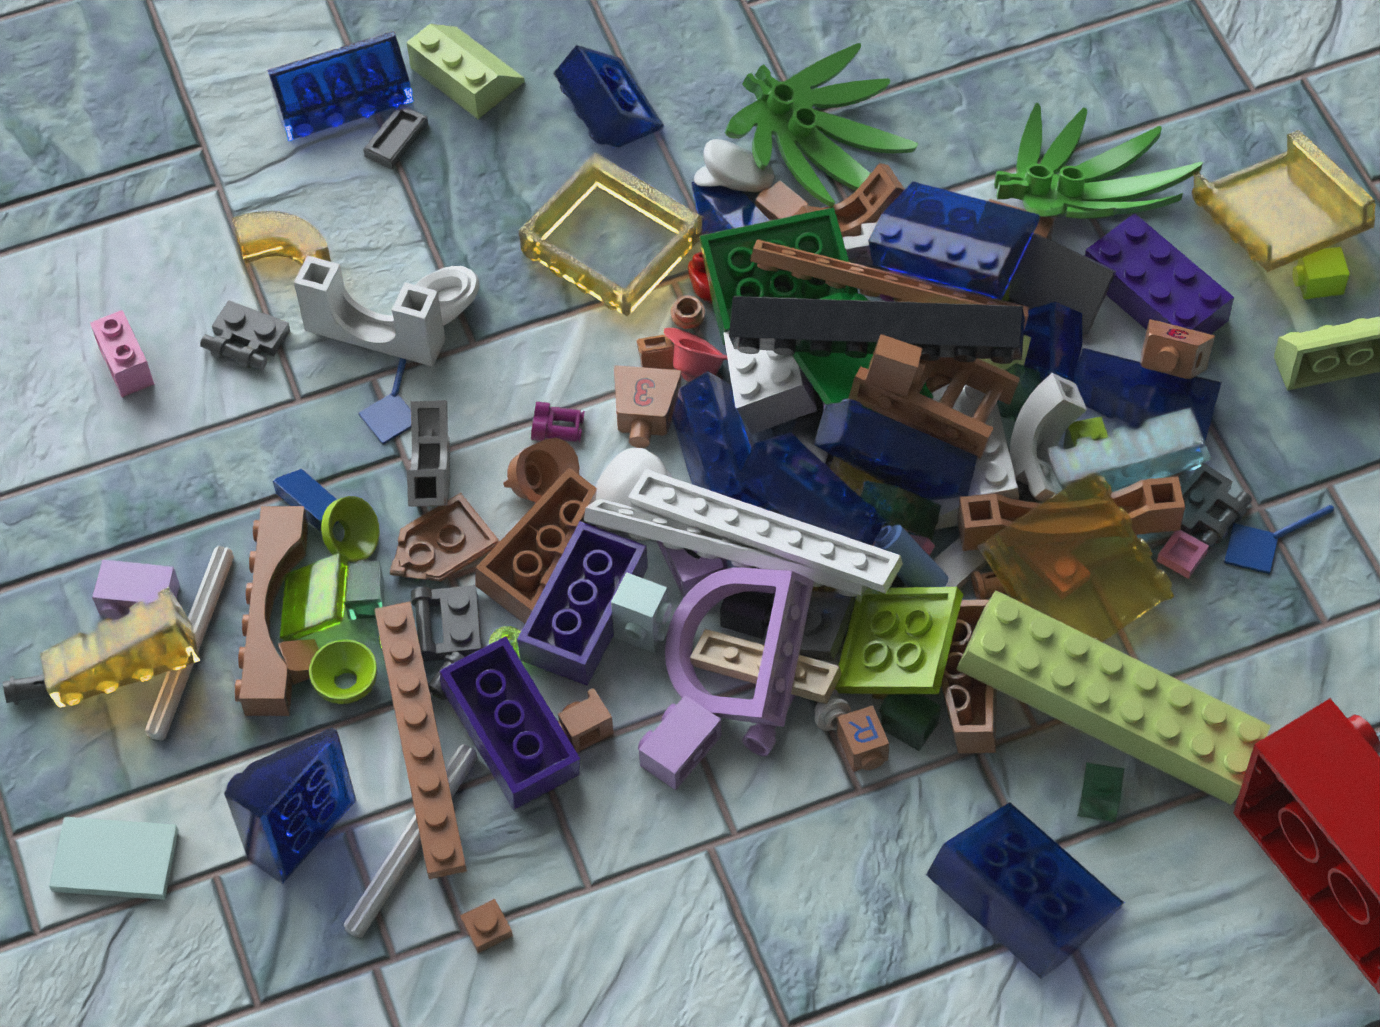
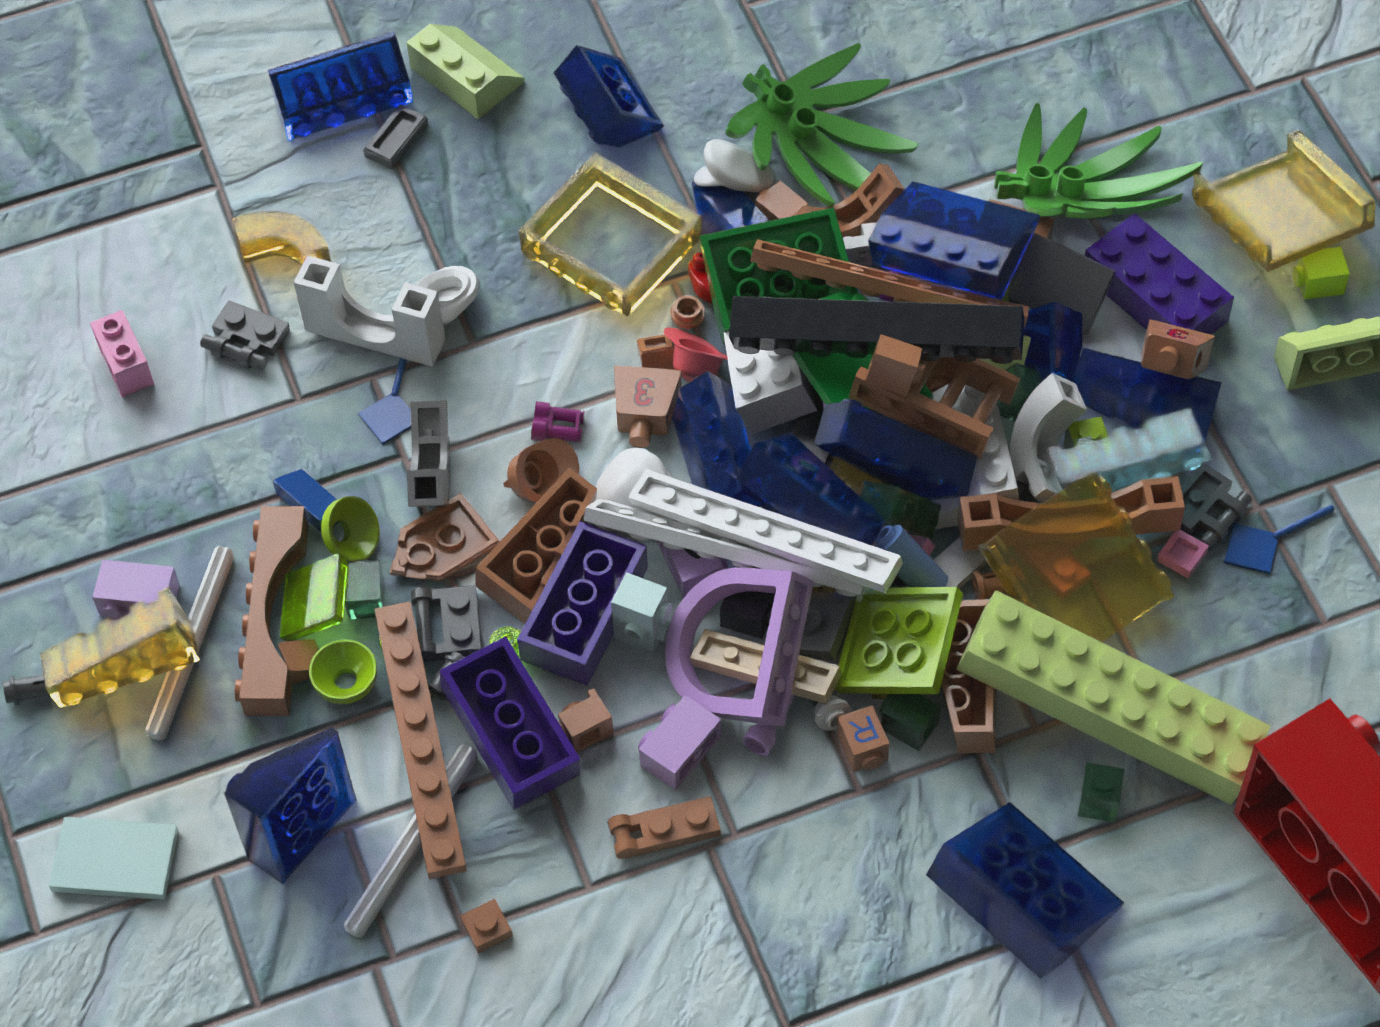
none -> nougat plate [607,796,721,859]

